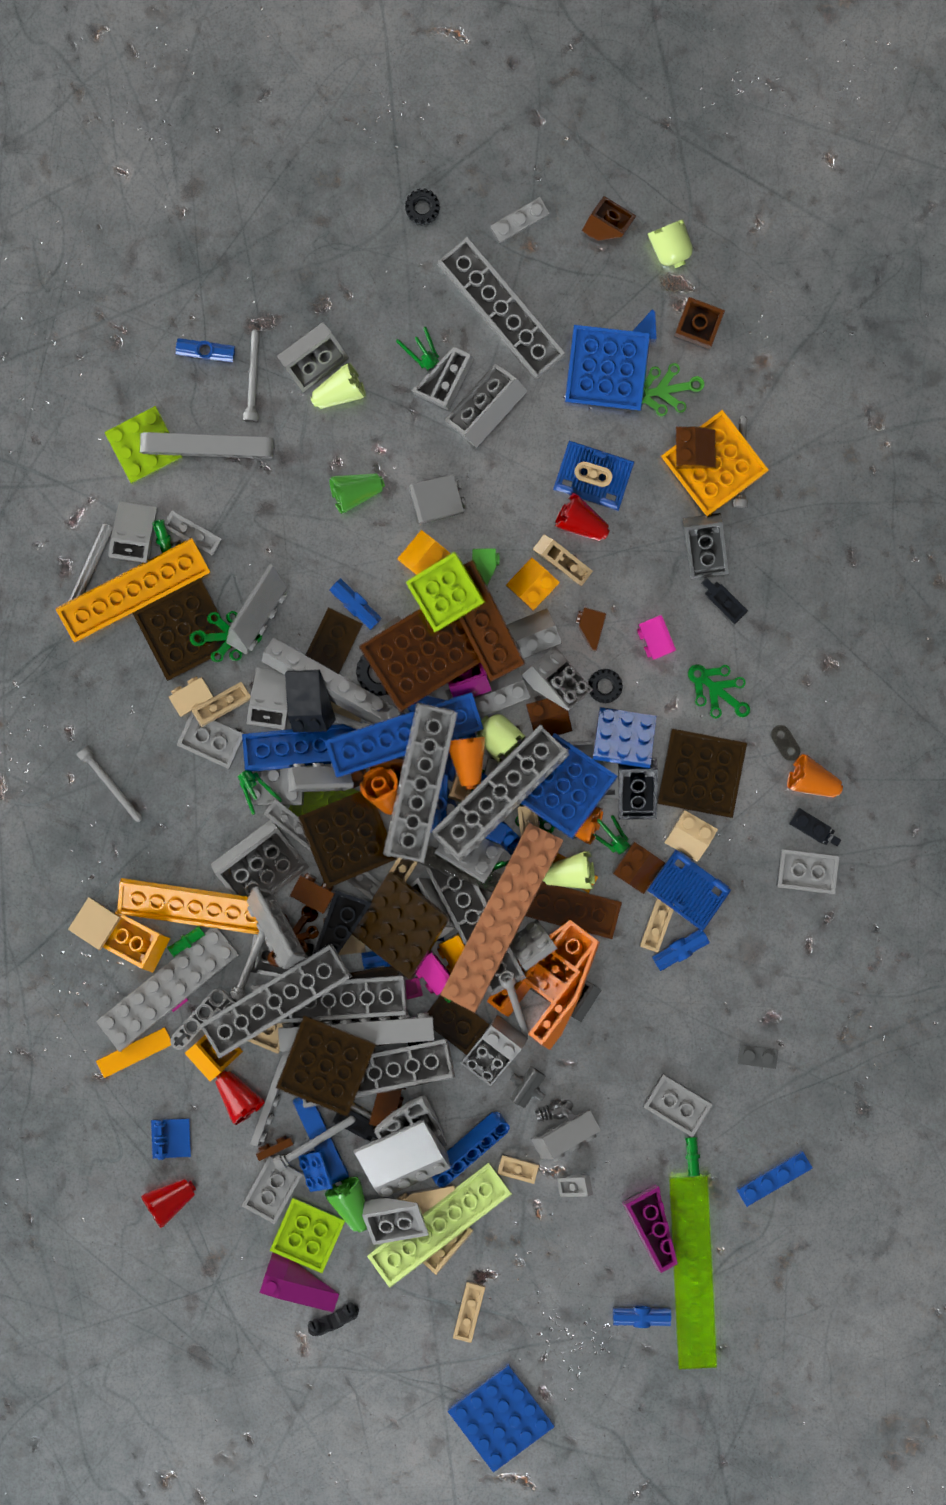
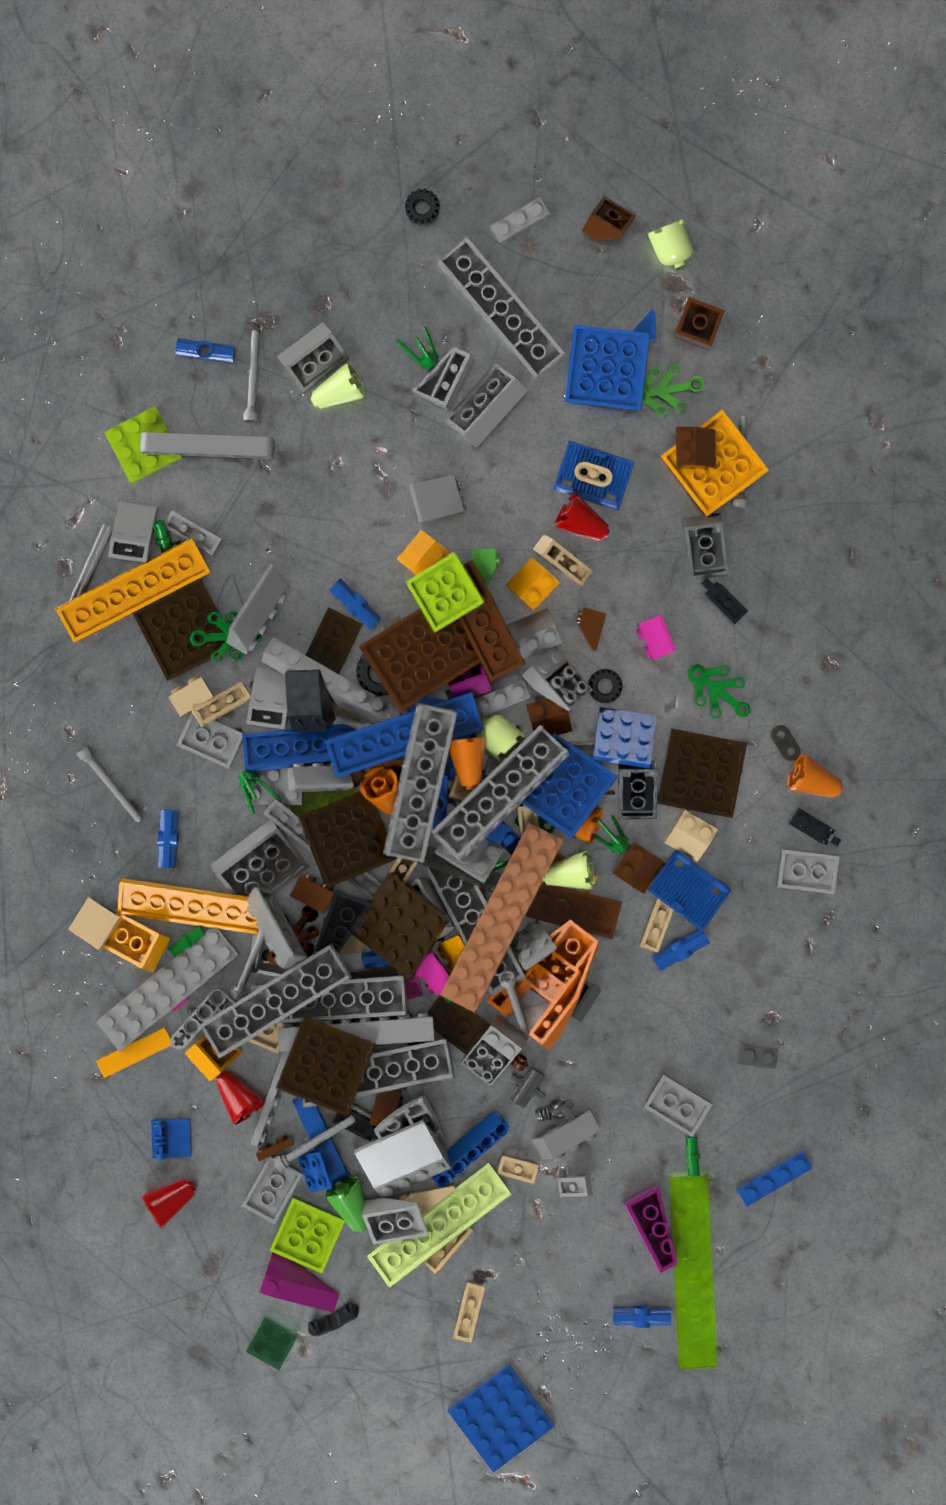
bright green cone [329,473,385,514] -> none
none -> blue piece [157,810,179,868]
none -> clear green plate [246,1317,298,1370]
none -> reddish brown plate [510,1054,528,1071]

